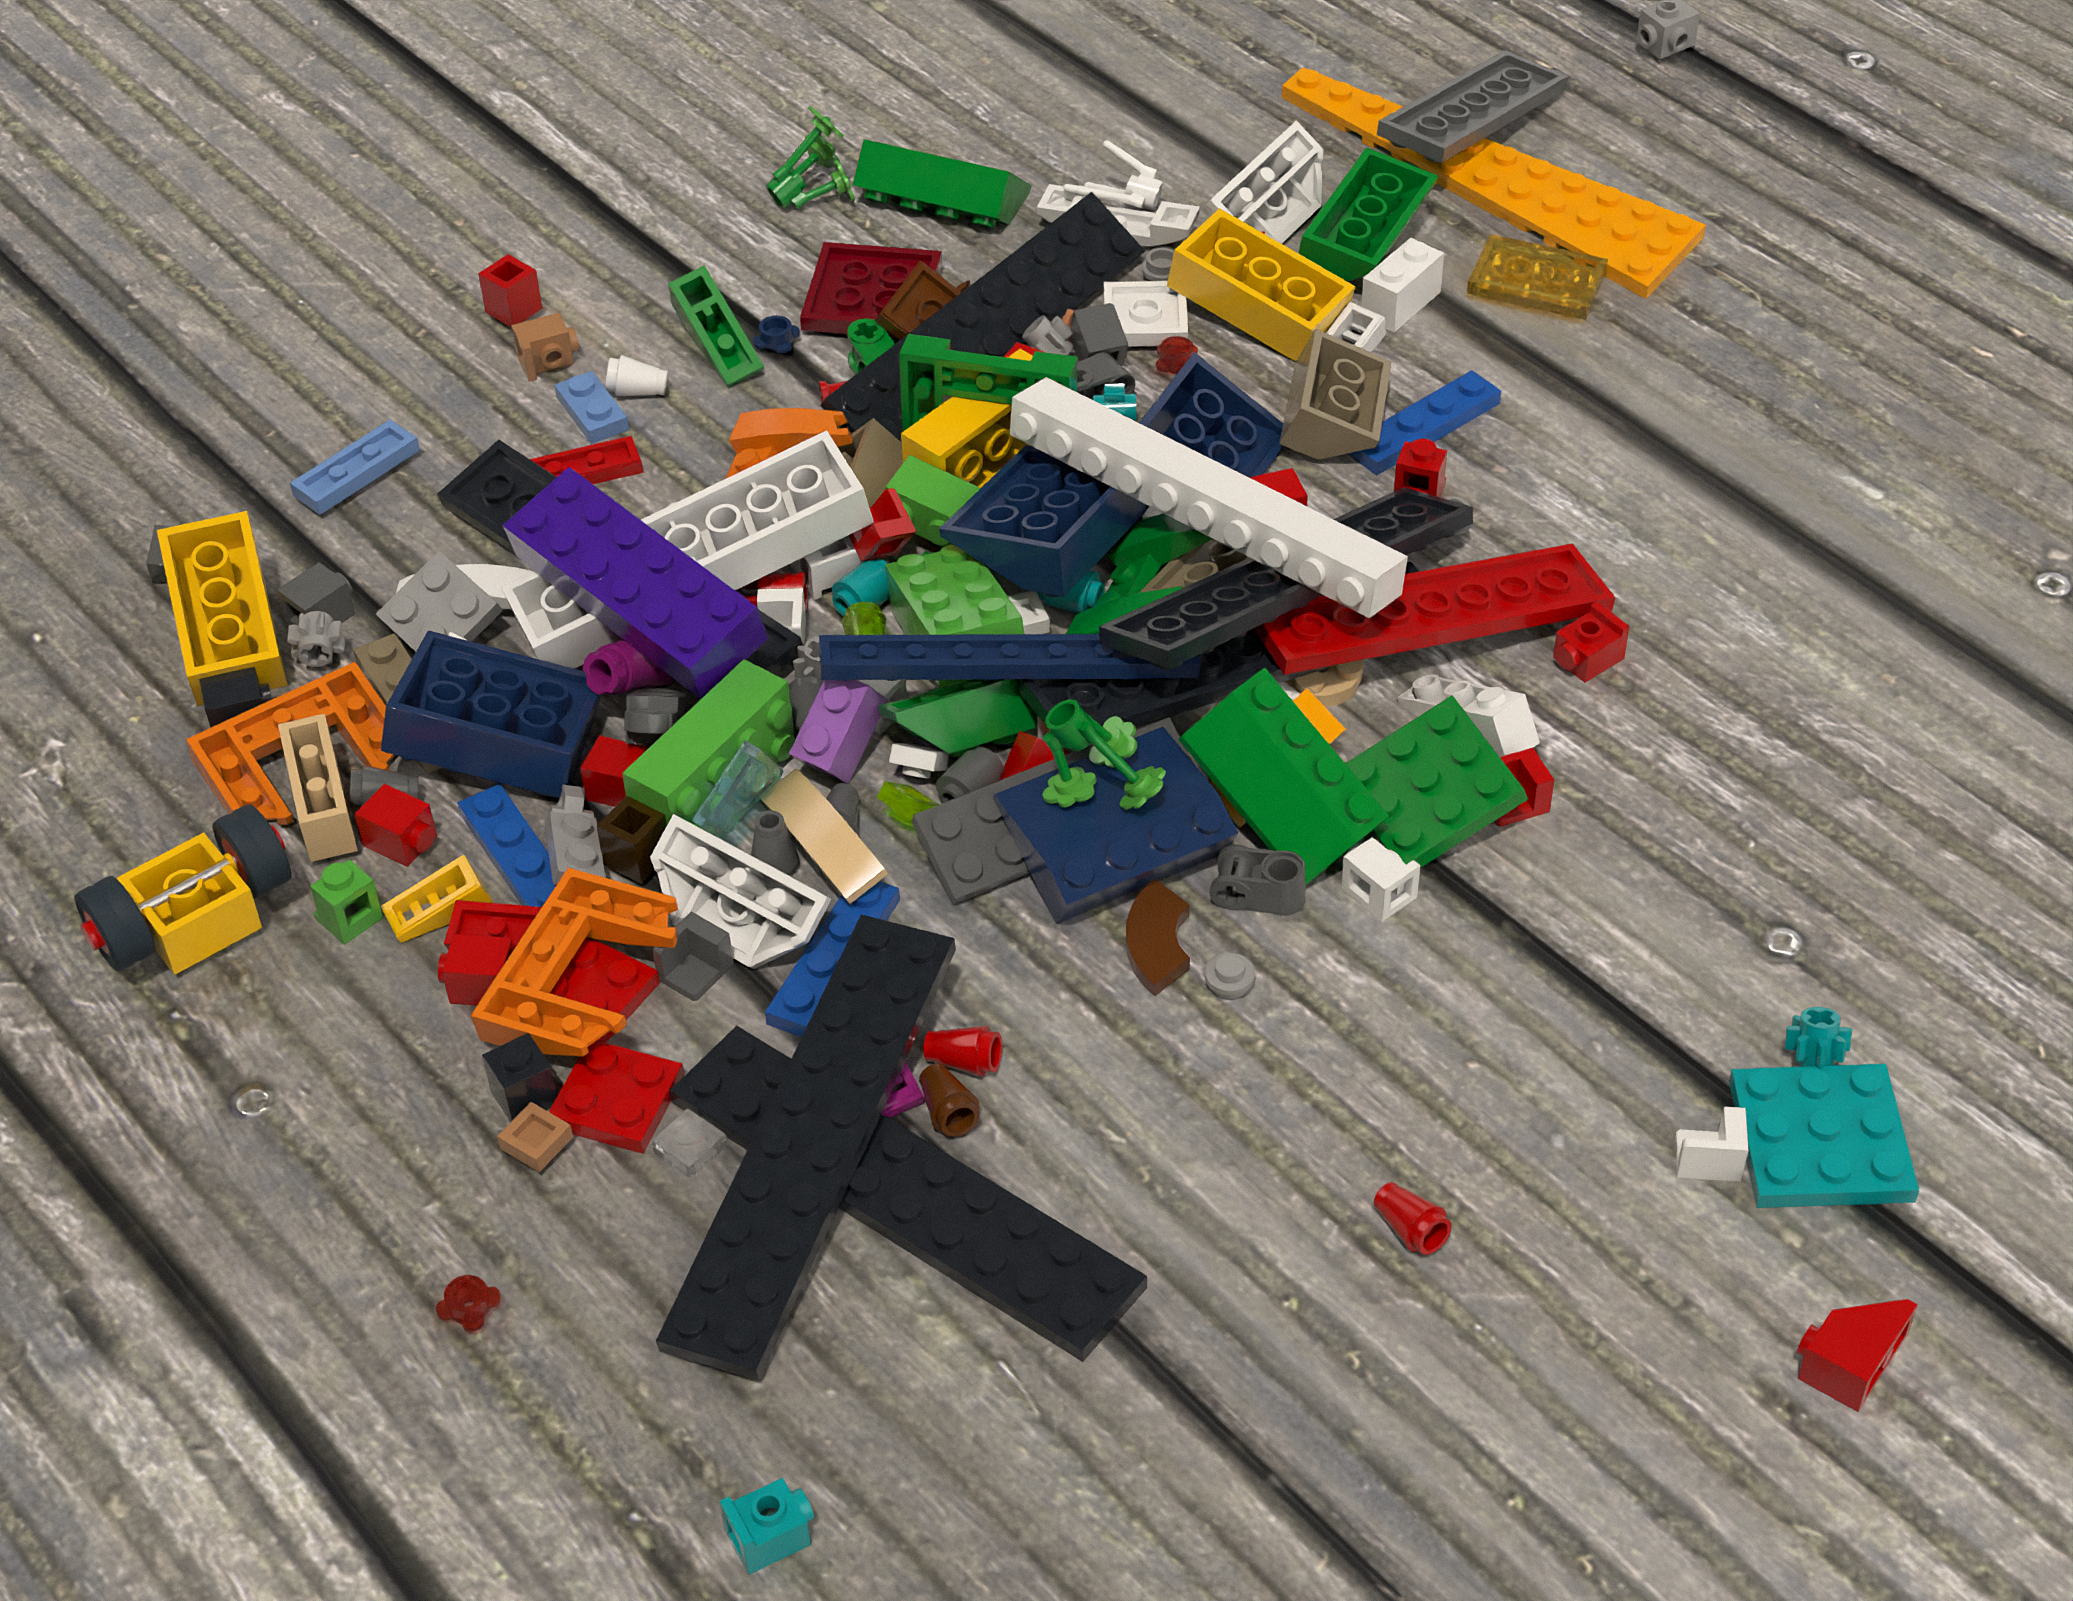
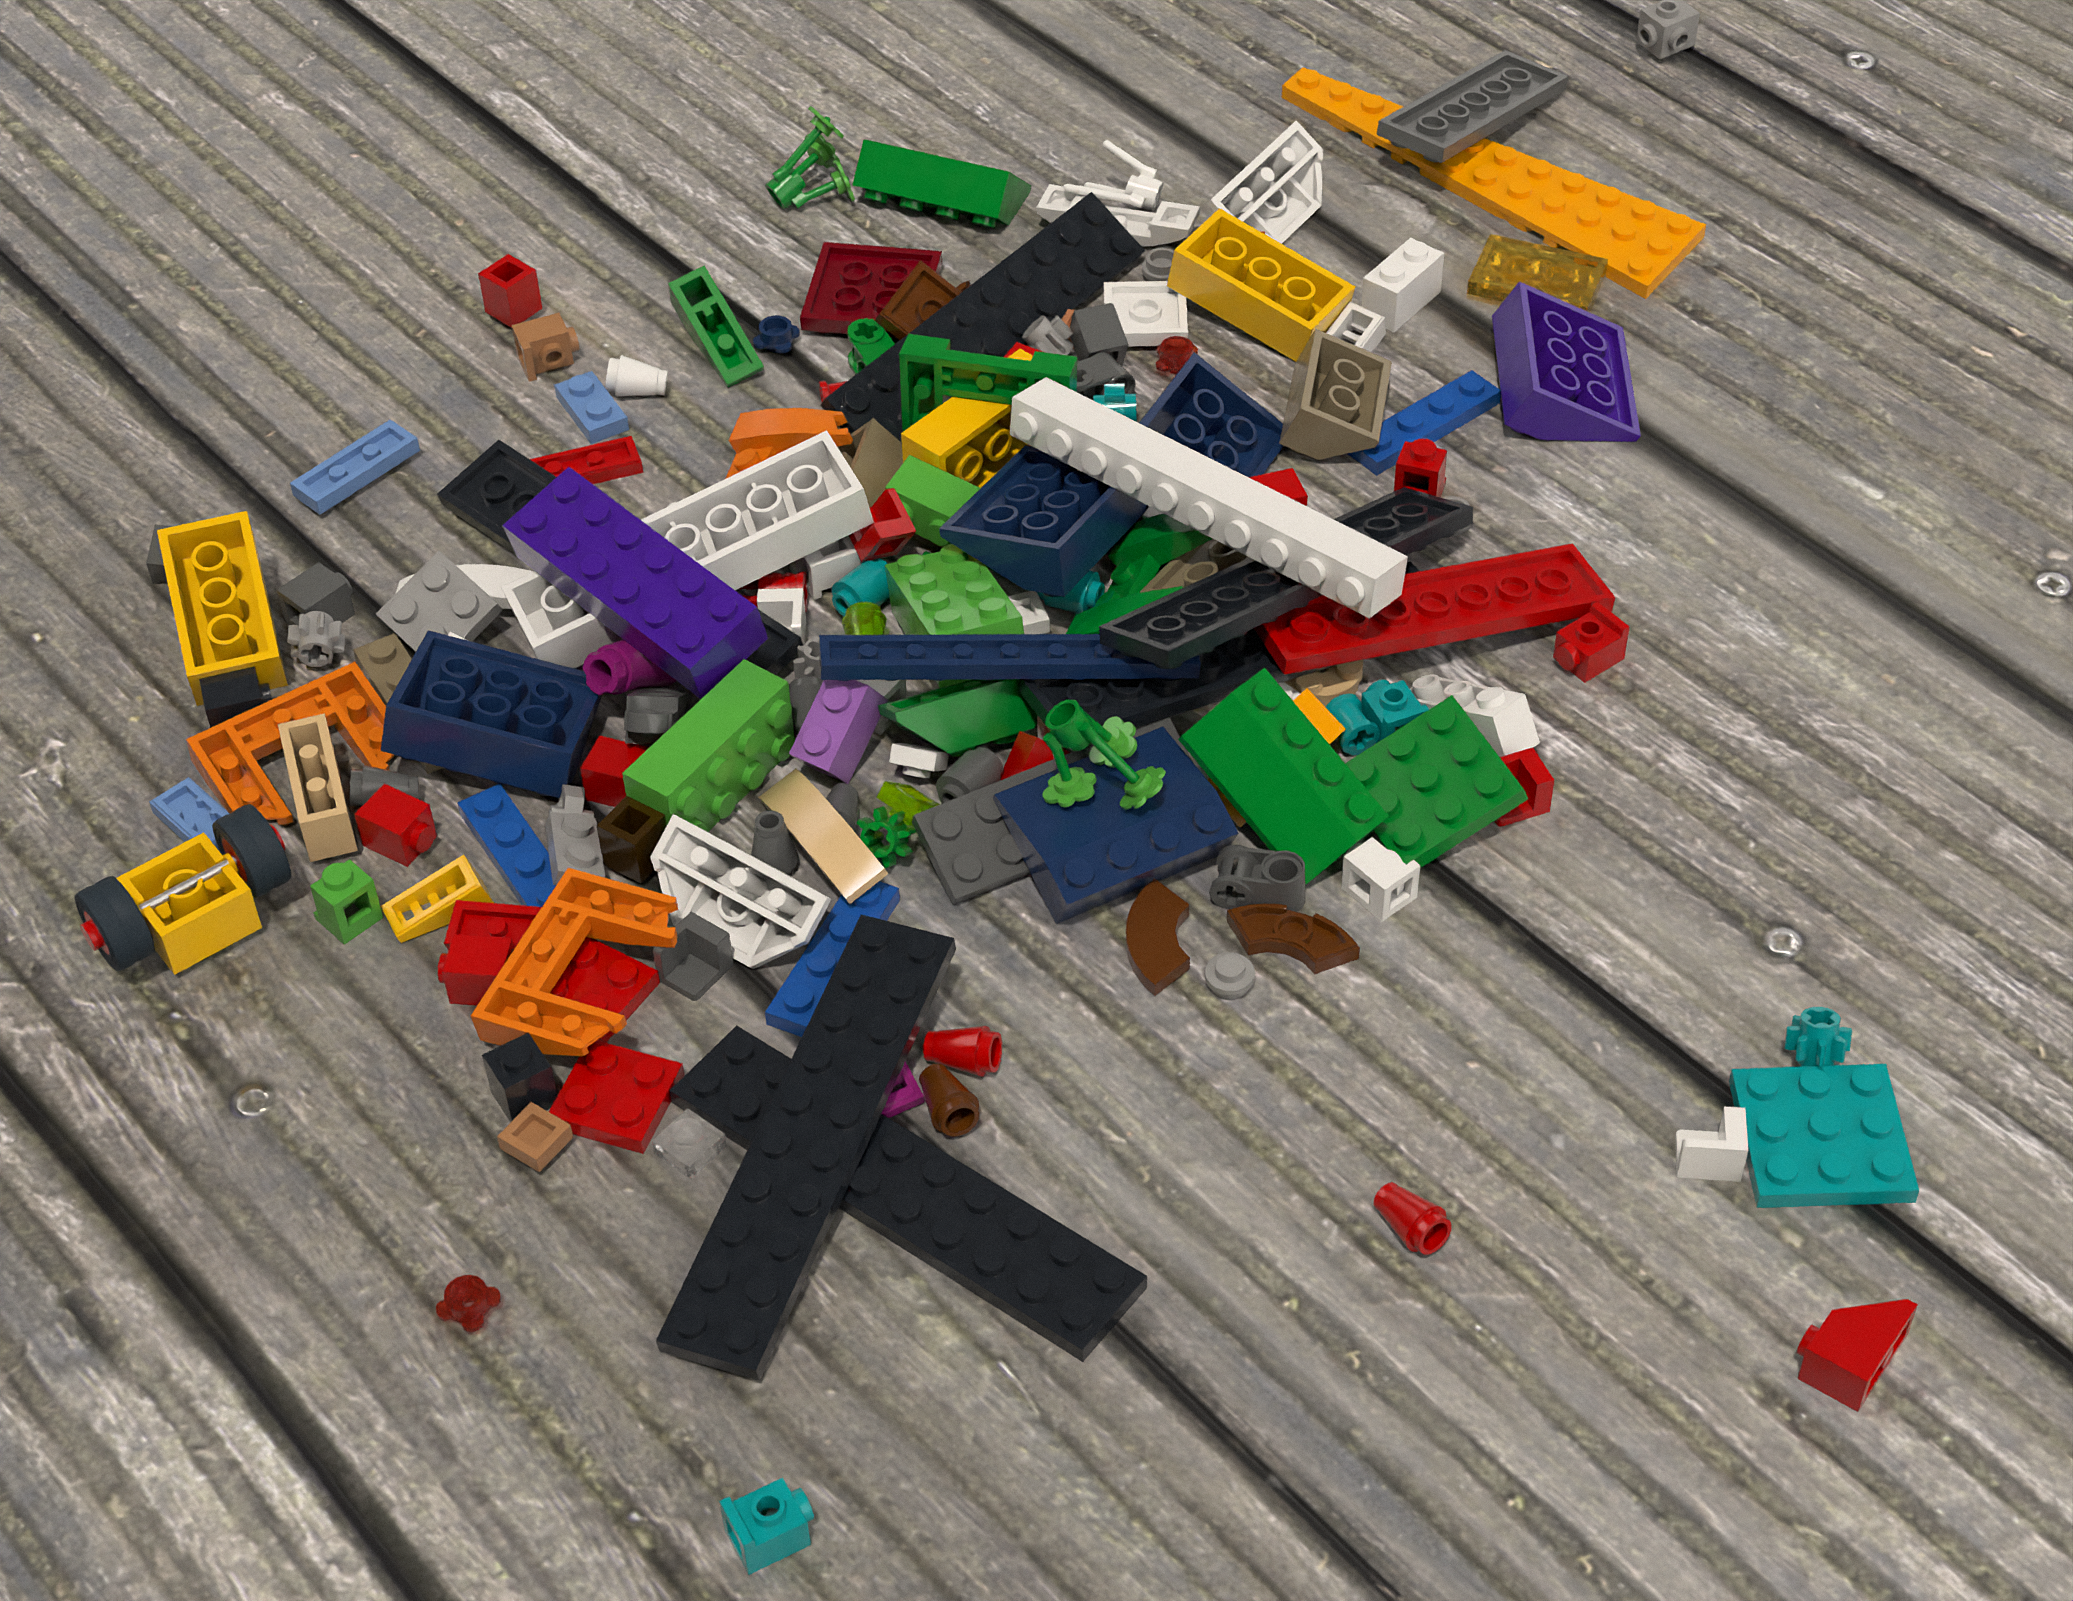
clear light blue wing [692,740,784,839] -> none
green slope [1298,147,1438,282] -> none
none -> medium blue plate [149,777,230,853]
none -> green gear [857,806,916,868]
none -> reddish brown tile [1227,904,1360,974]
none -> teal bush [1326,693,1380,756]
none -> teal brick [1361,680,1429,743]
none -> dark purple slope [1492,281,1641,442]

